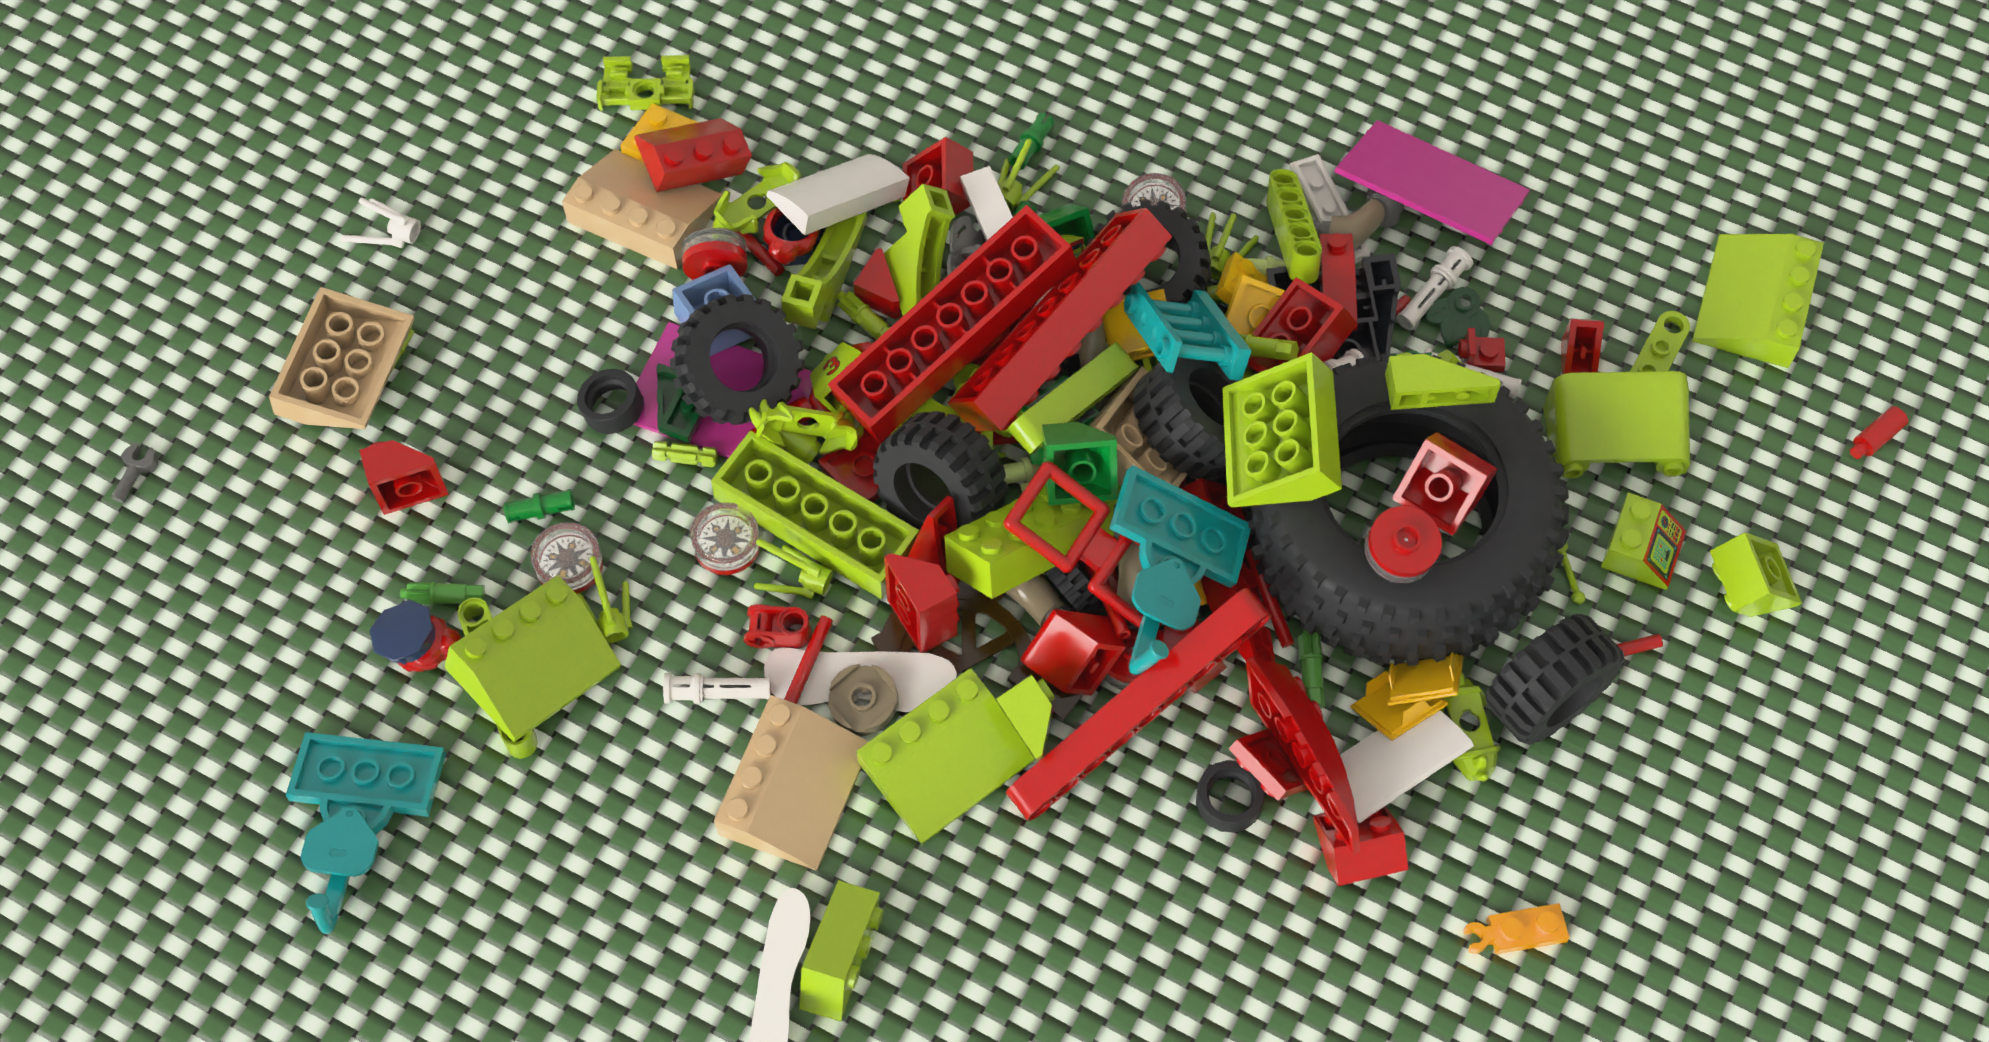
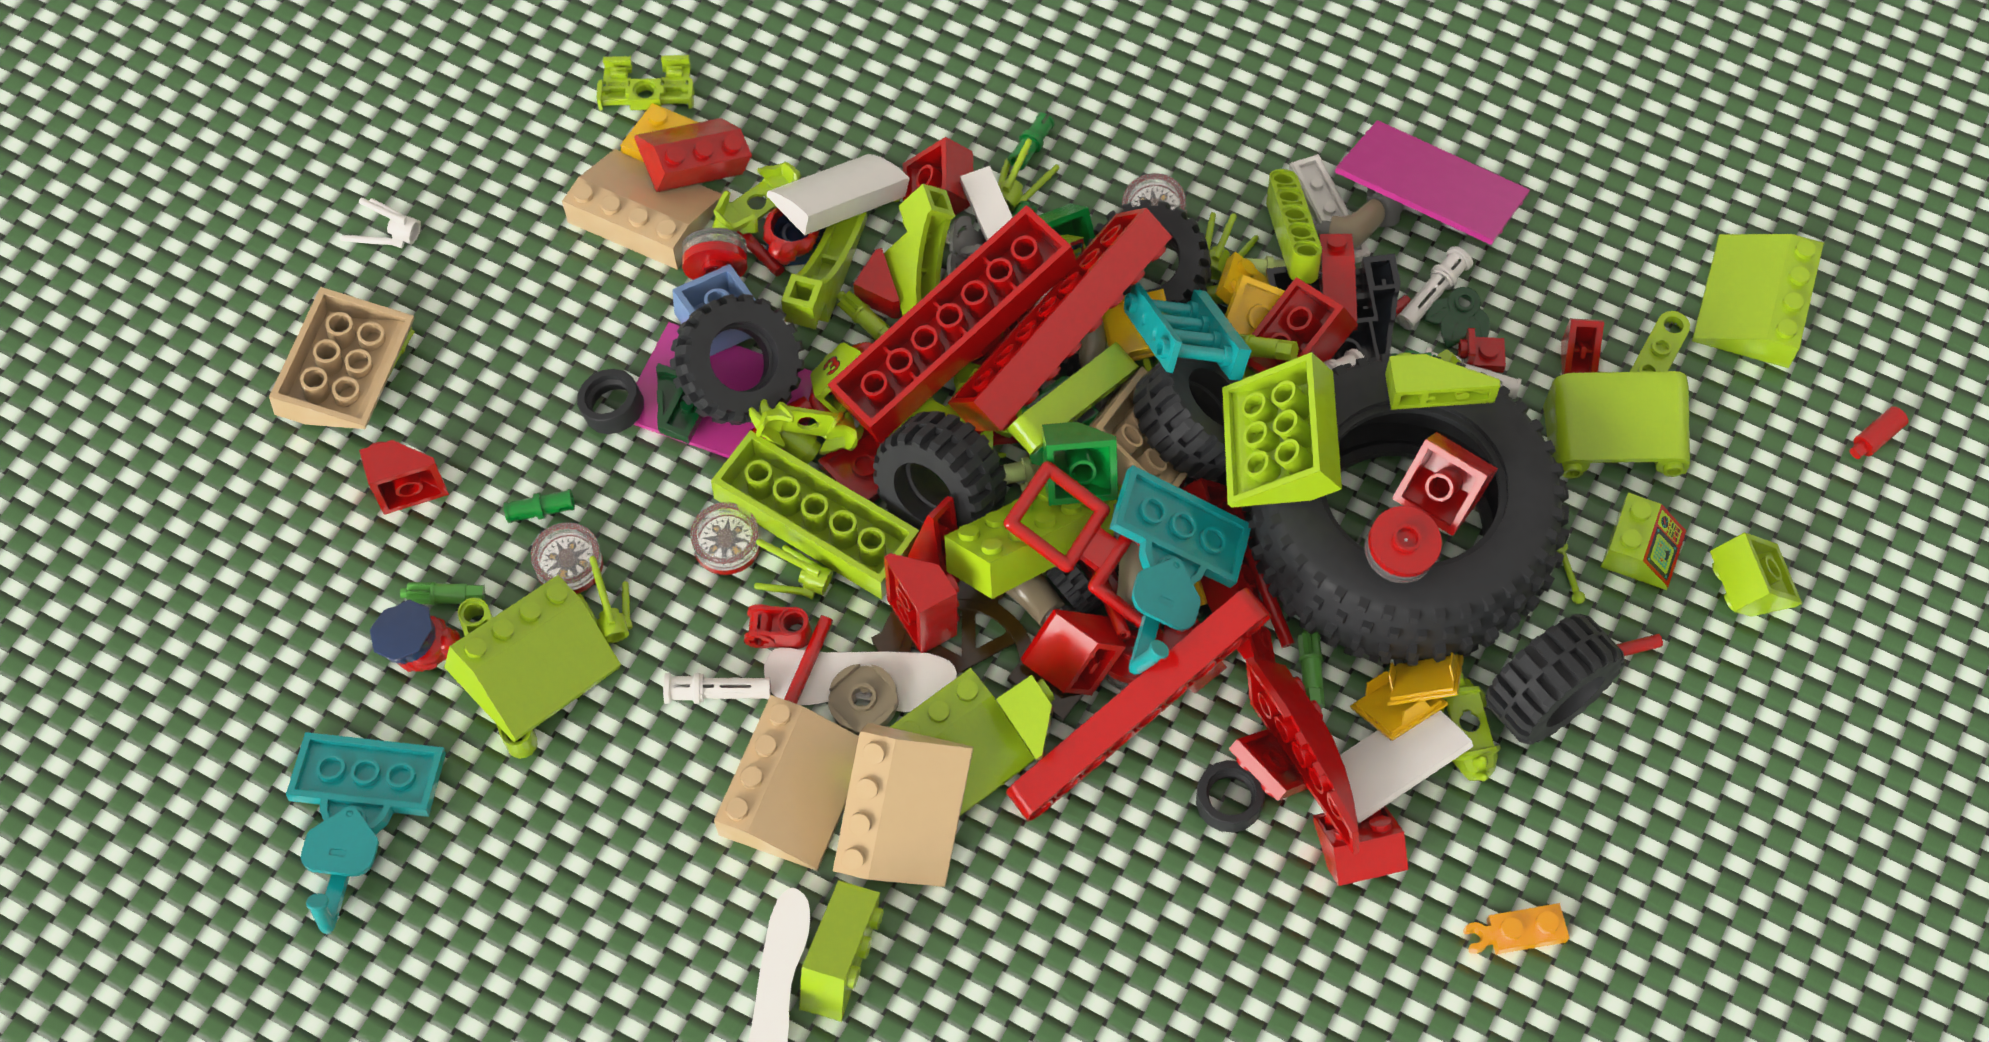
dark grey bar [111,443,158,503] -> none
lime axle [652,441,718,467] -> none
none -> tan slope [833,723,974,887]

